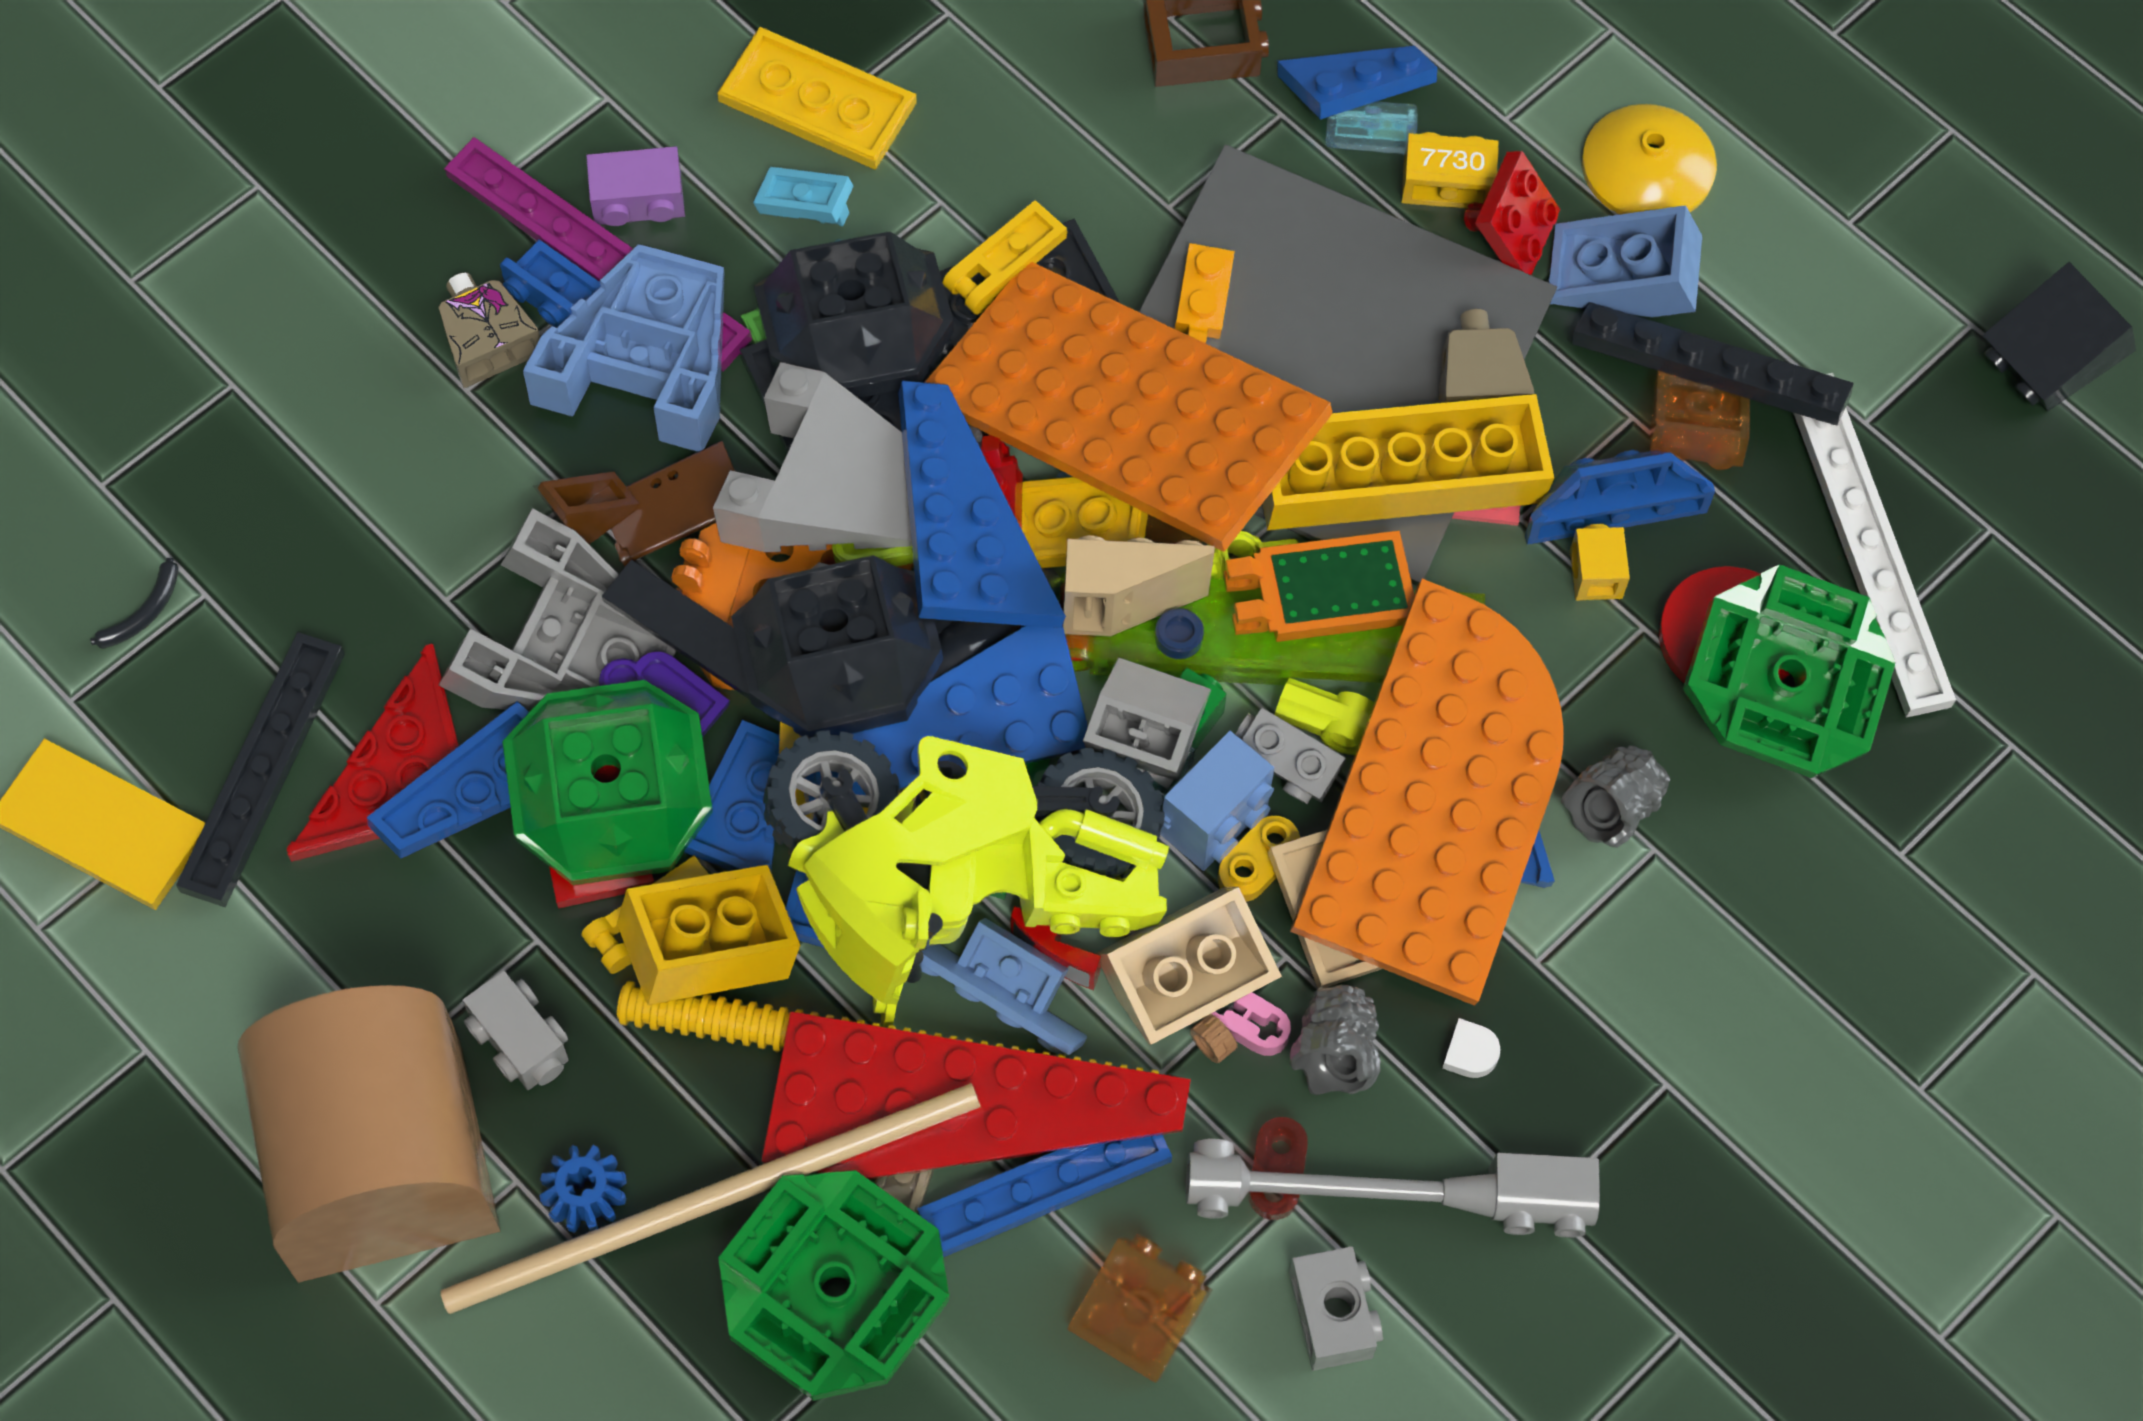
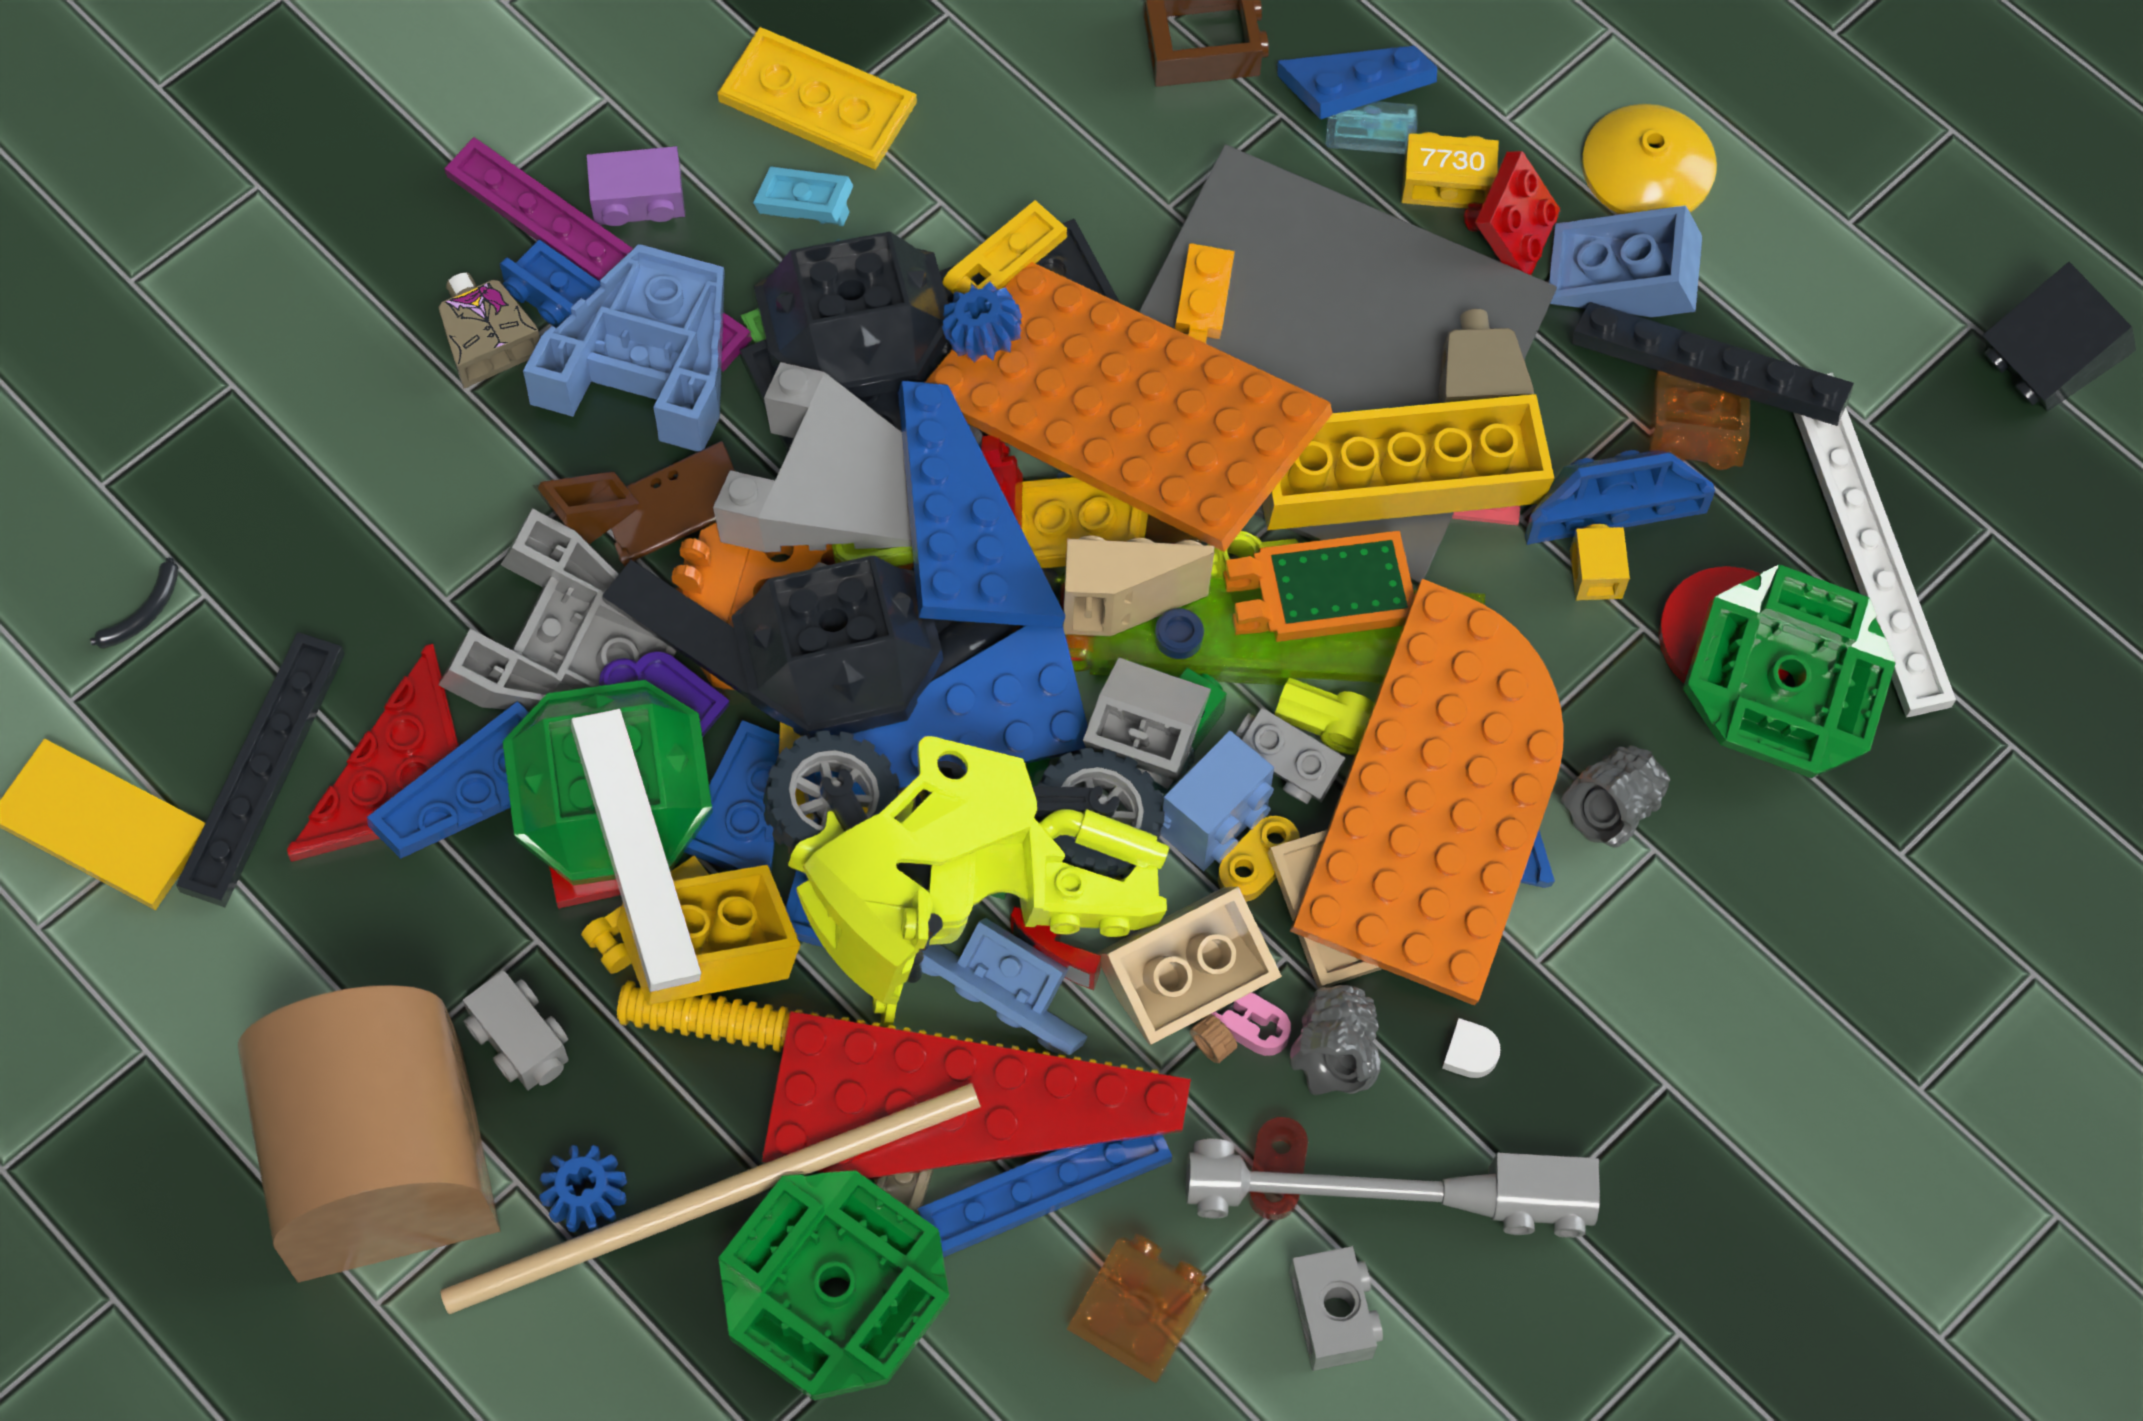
none -> white tile [571,709,701,992]
none -> blue gear [942,282,1022,363]

